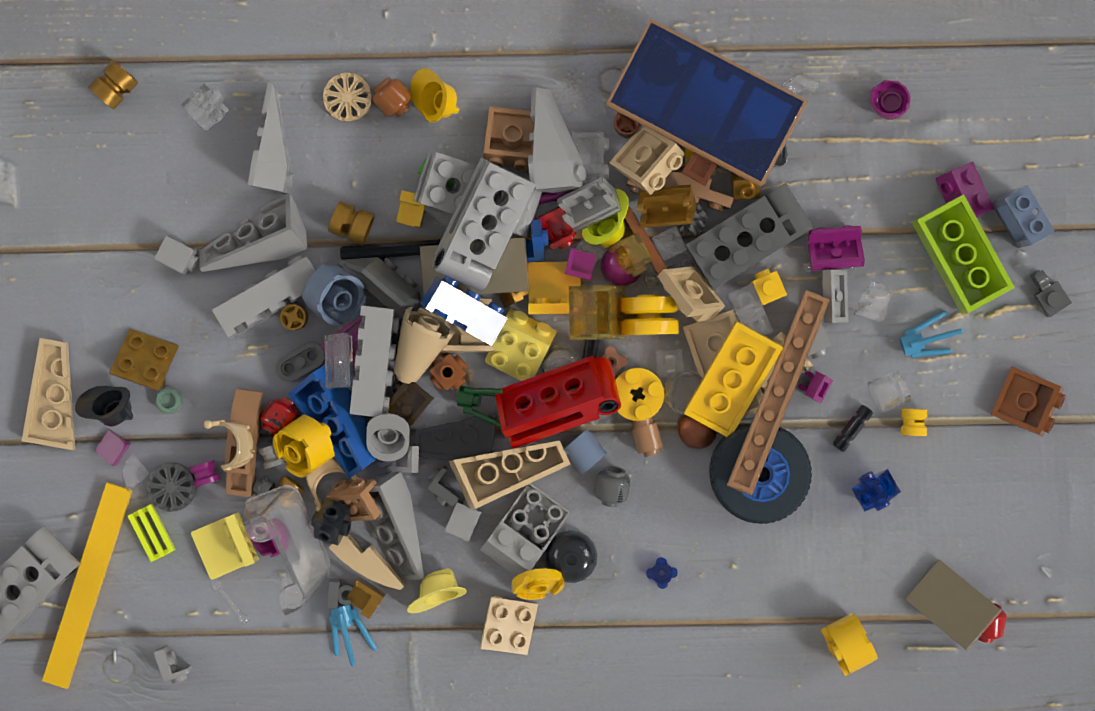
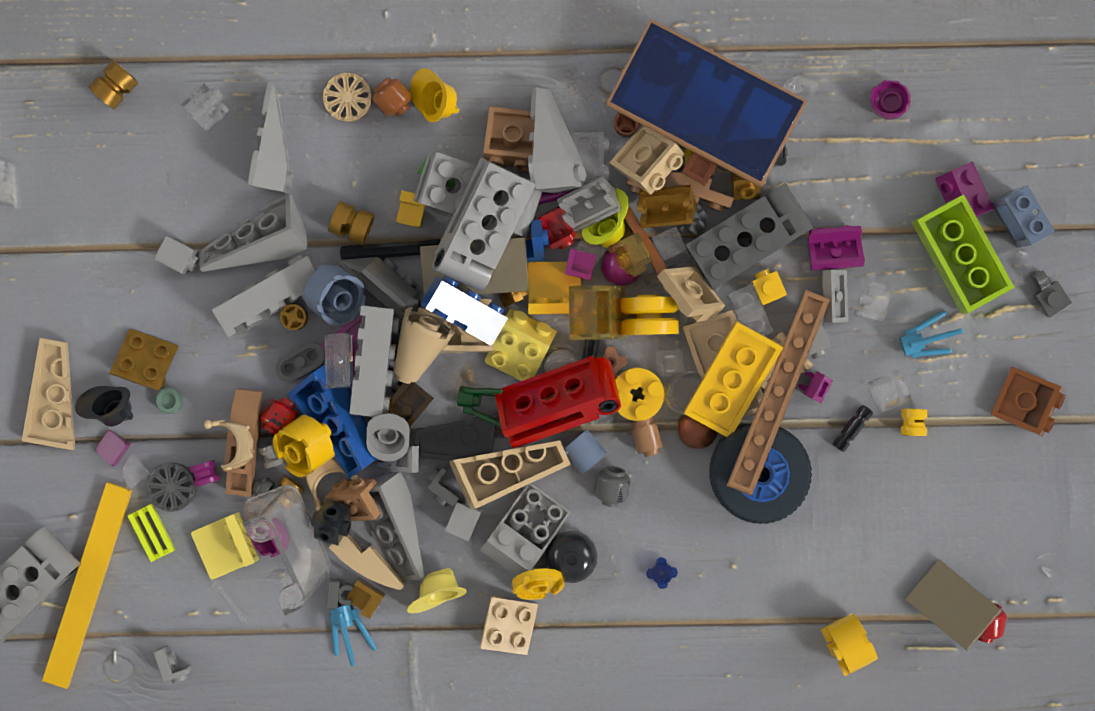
dark orange brick [430,353,468,391] -> none
clear blue brick [852,469,901,512] -> none

